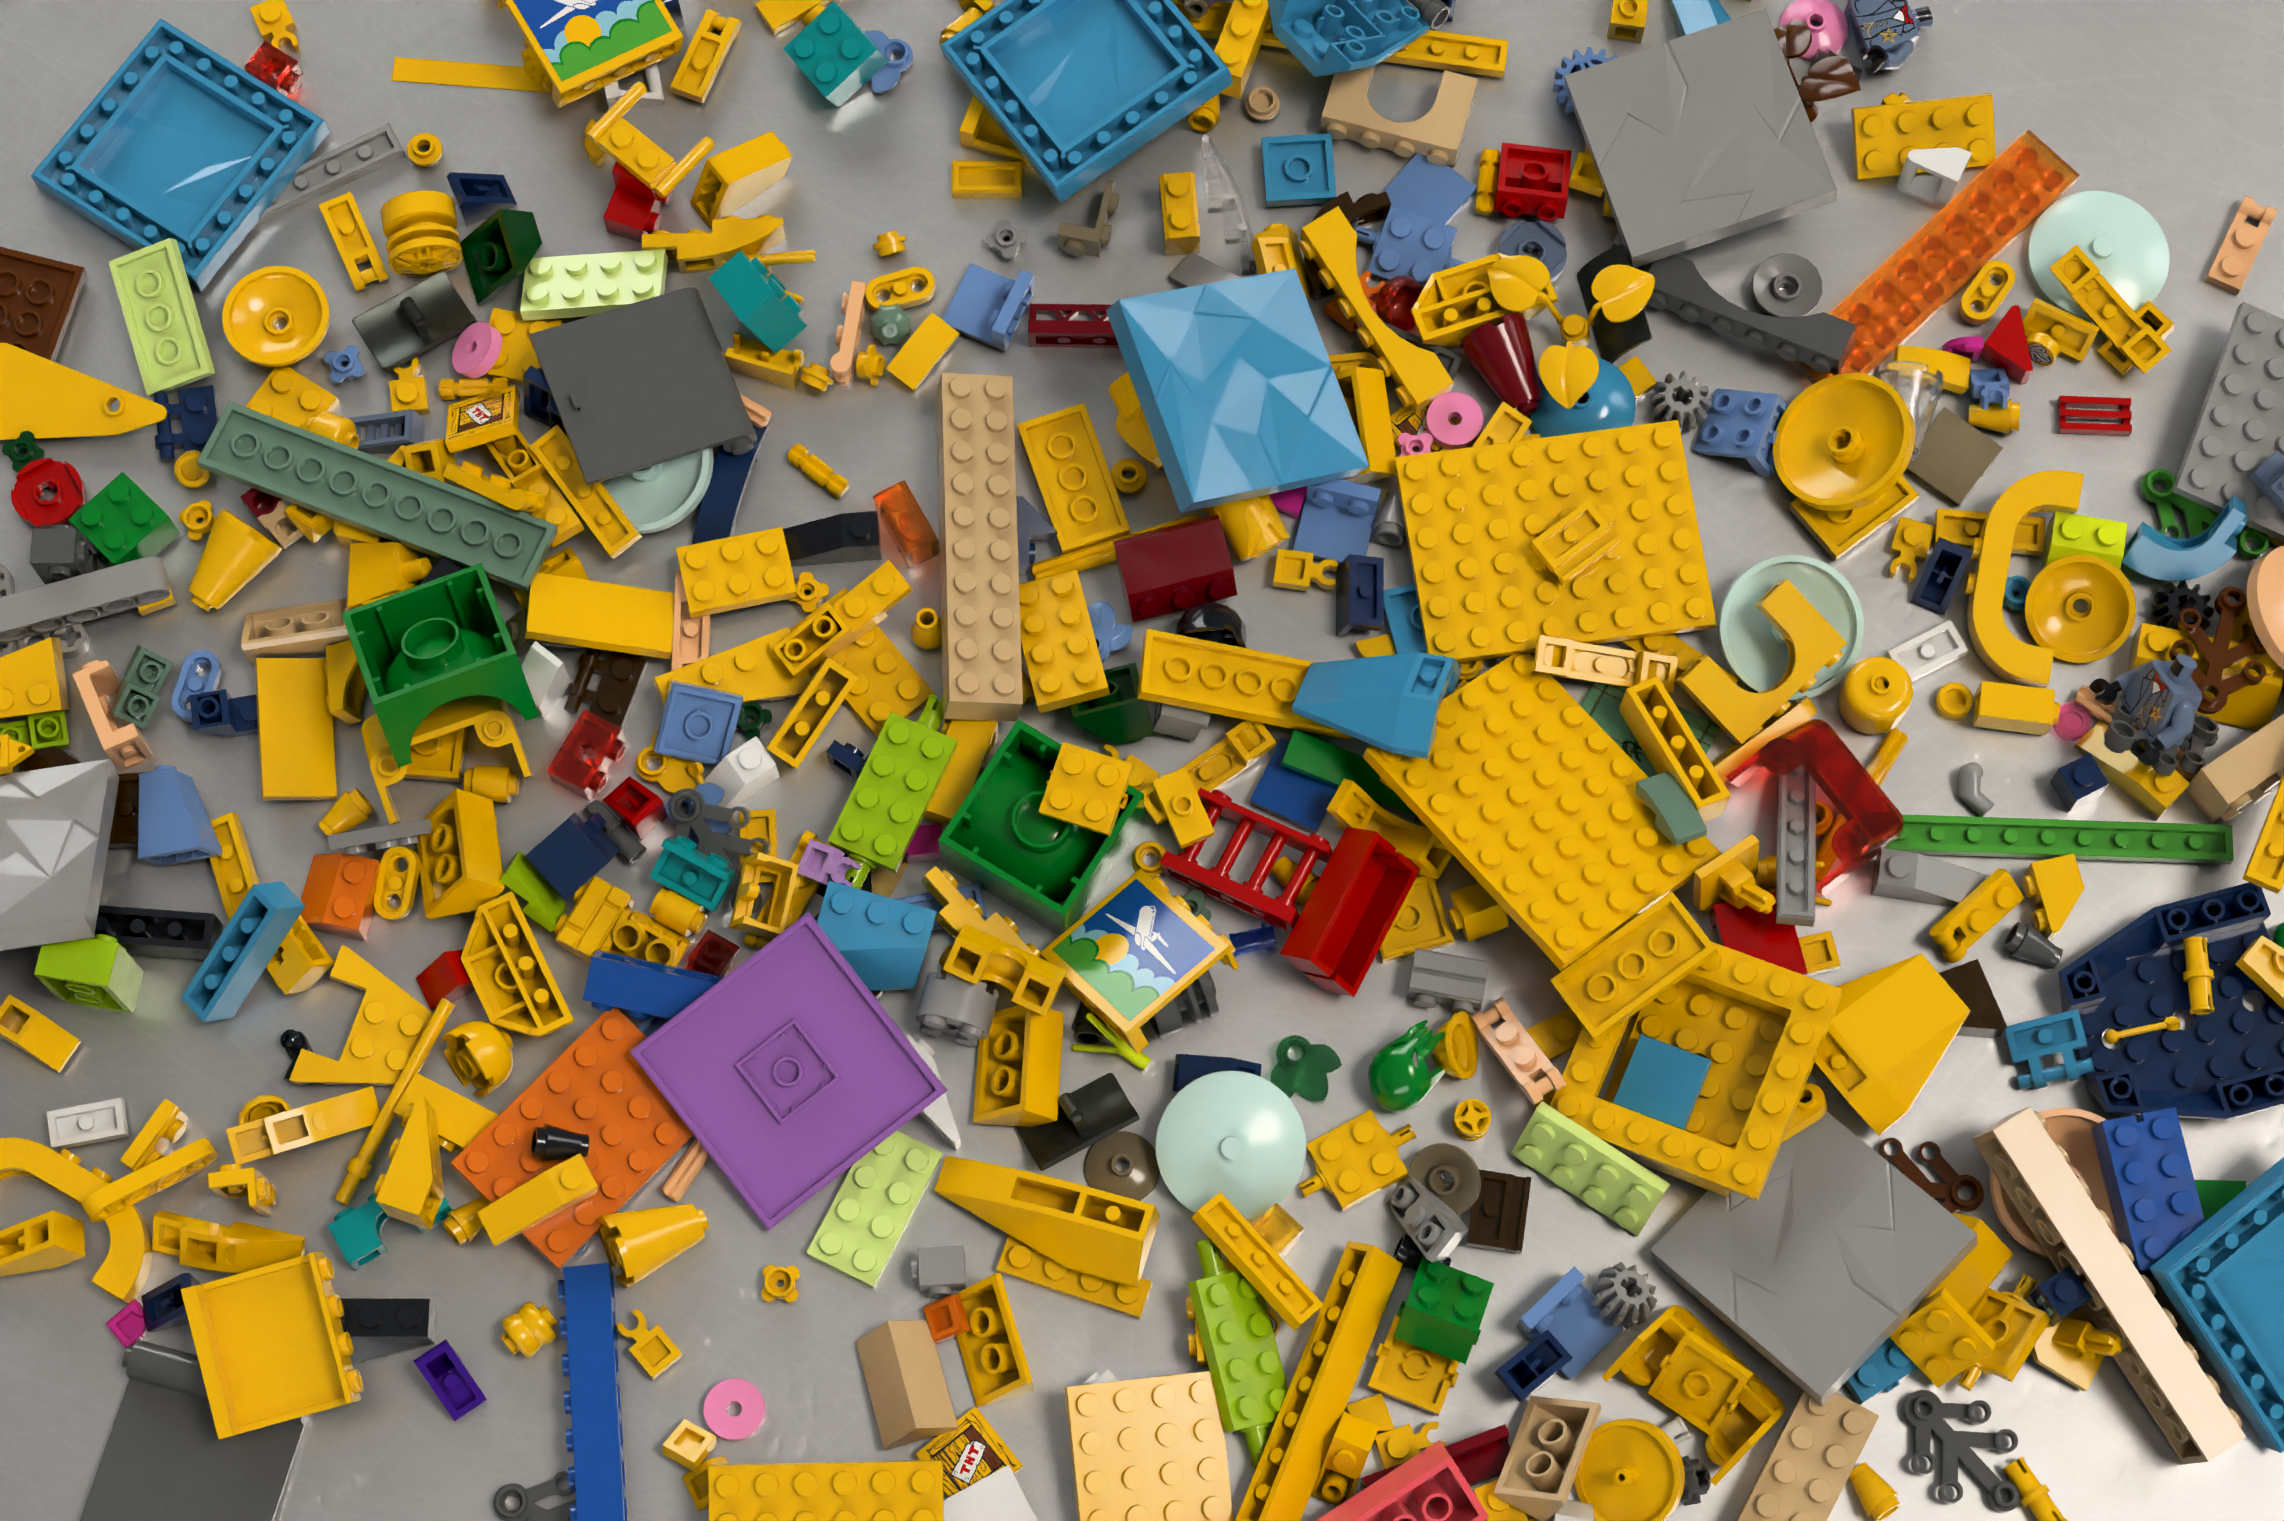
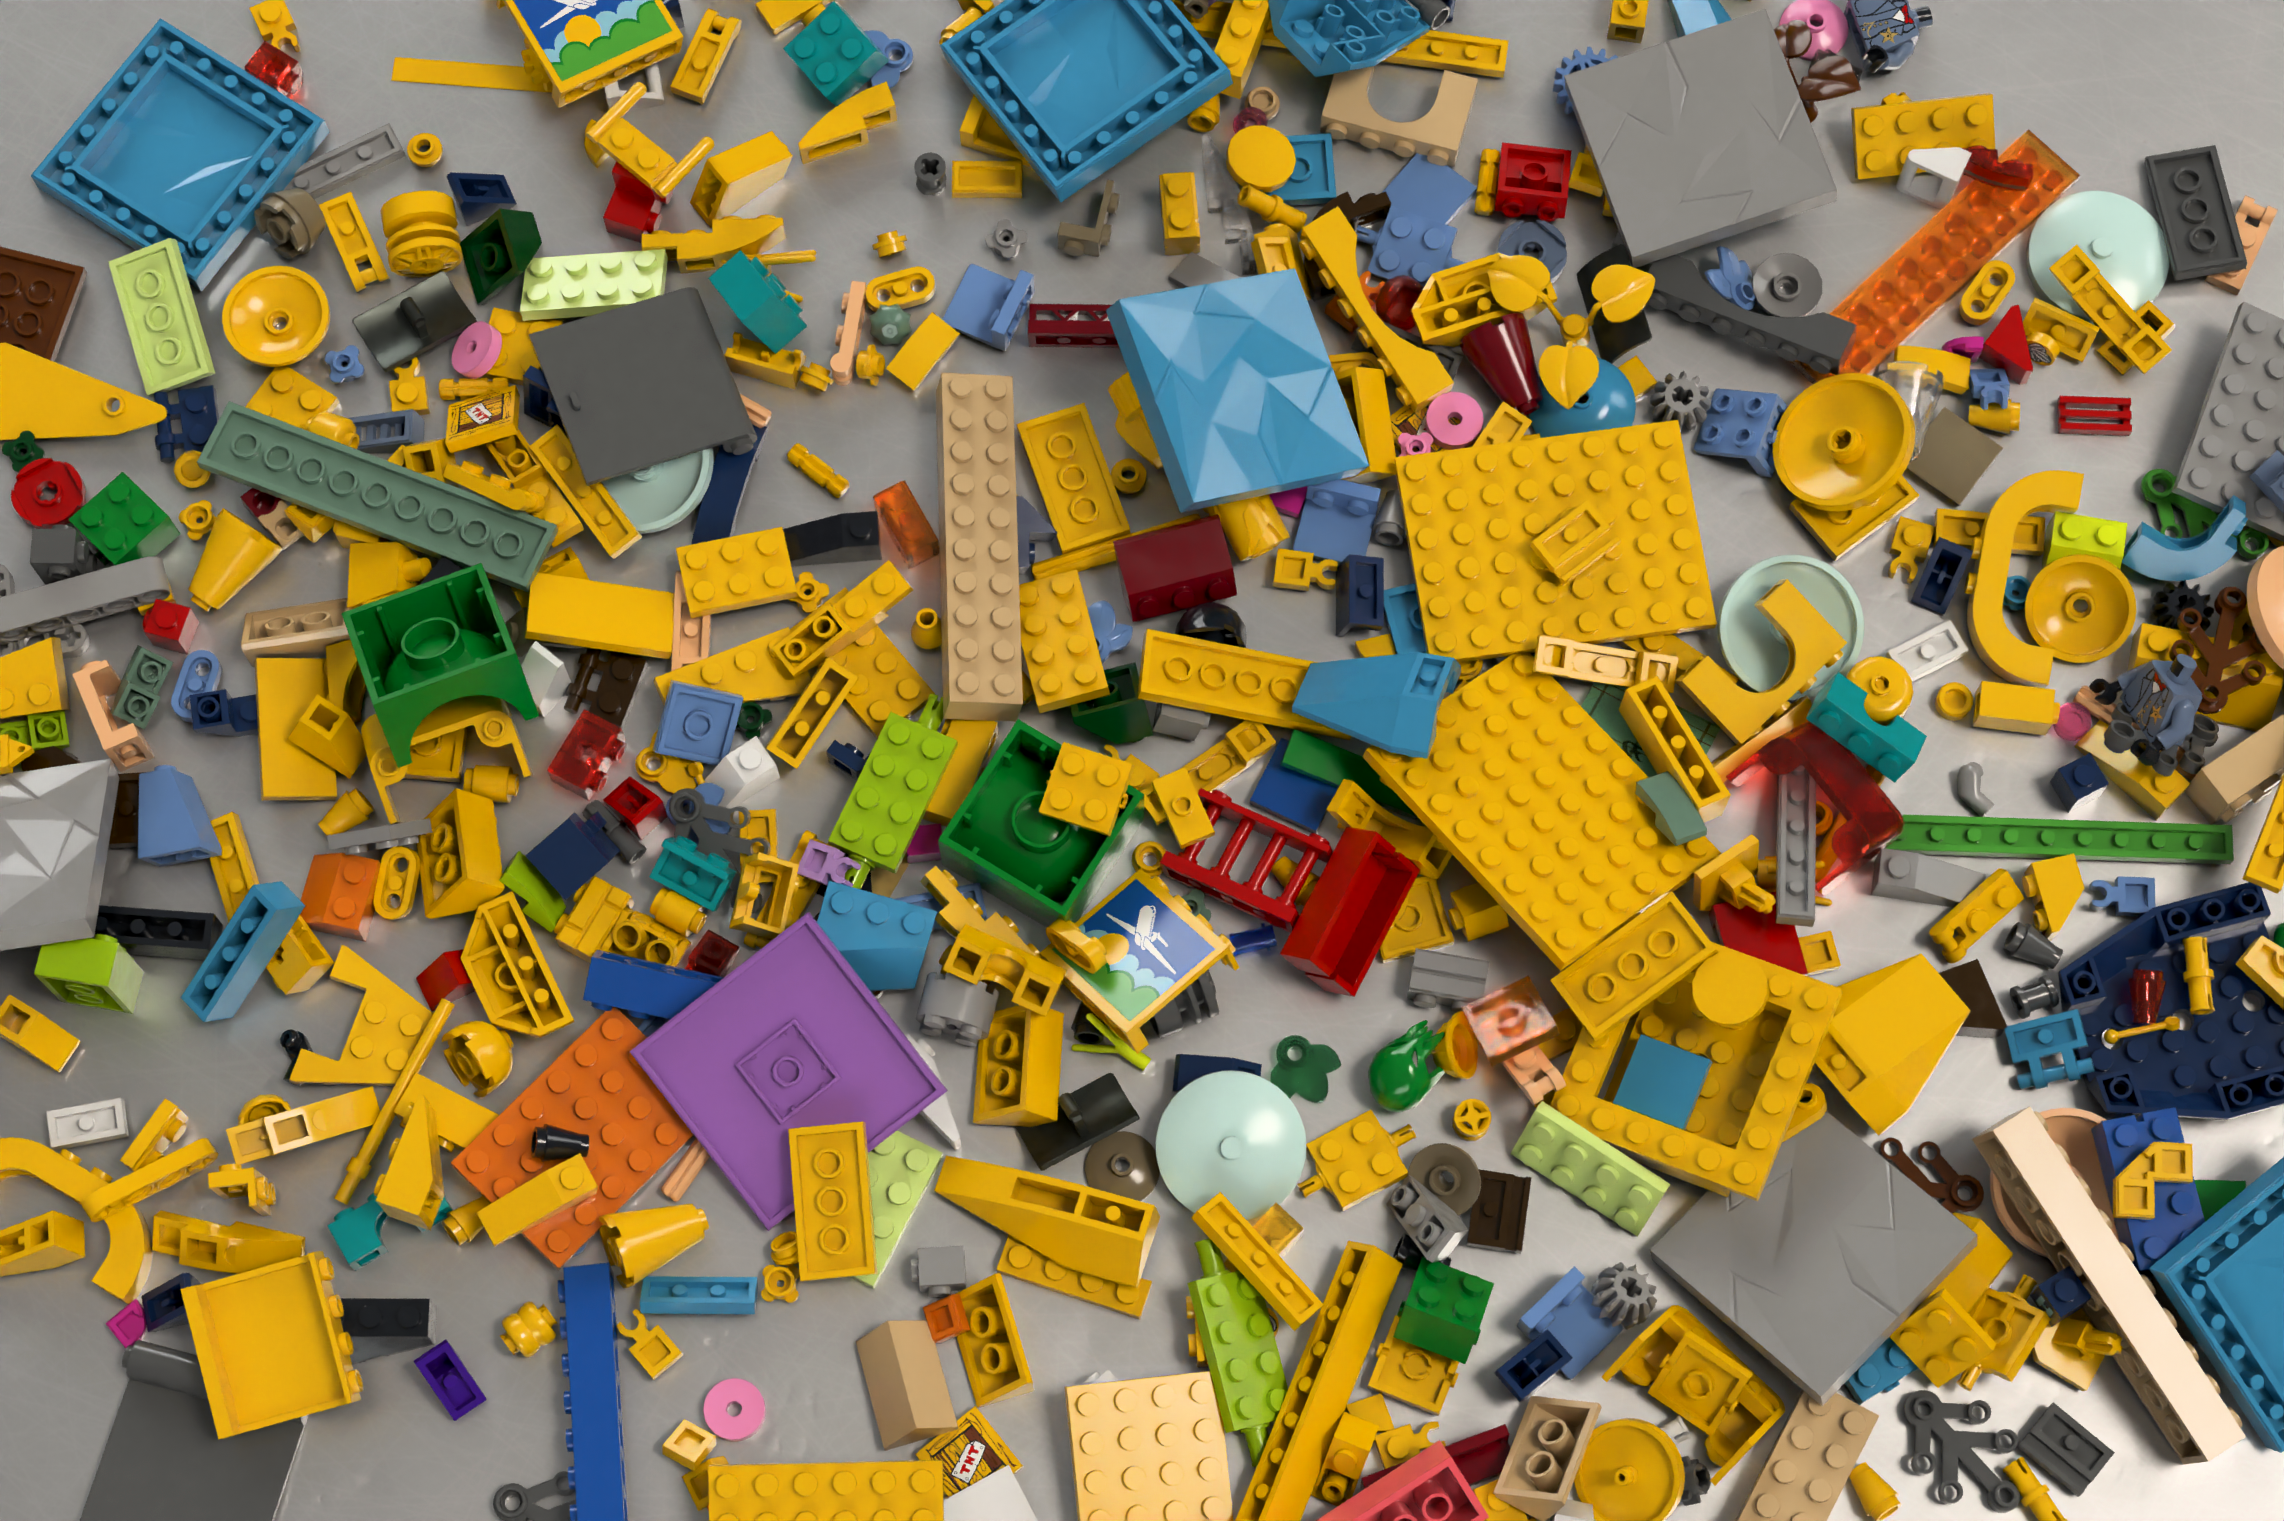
none -> red brick [143,599,199,655]
none -> dark tan cone [254,188,325,259]
none -> yellow slope [288,694,366,779]
none -> dark azure plate [640,1276,758,1315]
none -> yellow plate [770,1231,799,1266]
none -> yellow plate [788,1121,878,1281]
none -> yellow slope [798,81,897,164]
none -> dark grey bush [914,152,947,196]
none -> yellow plate [1045,918,1107,974]
none -> yellow tile [1226,125,1296,192]
none -> clear pink bush [1233,107,1268,134]
none -> yellow pin [1237,184,1307,233]
none -> clear orange plate [1461,975,1560,1067]
none -> yellow tile [1692,951,1769,1027]
none -> medium blue plate [1704,246,1755,311]
none -> teal arch [1806,672,1927,783]
none -> clear red slope [1962,145,2033,192]
none -> dark grey bush [2010,975,2059,1019]
none -> dark grey plate [2017,1402,2115,1497]
none -> medium blue plate [2089,876,2156,917]
none -> yellow tile [2113,1142,2193,1220]
none -> clear red cone [2129,969,2167,1024]
none -> dark grey tile [2144,145,2247,281]

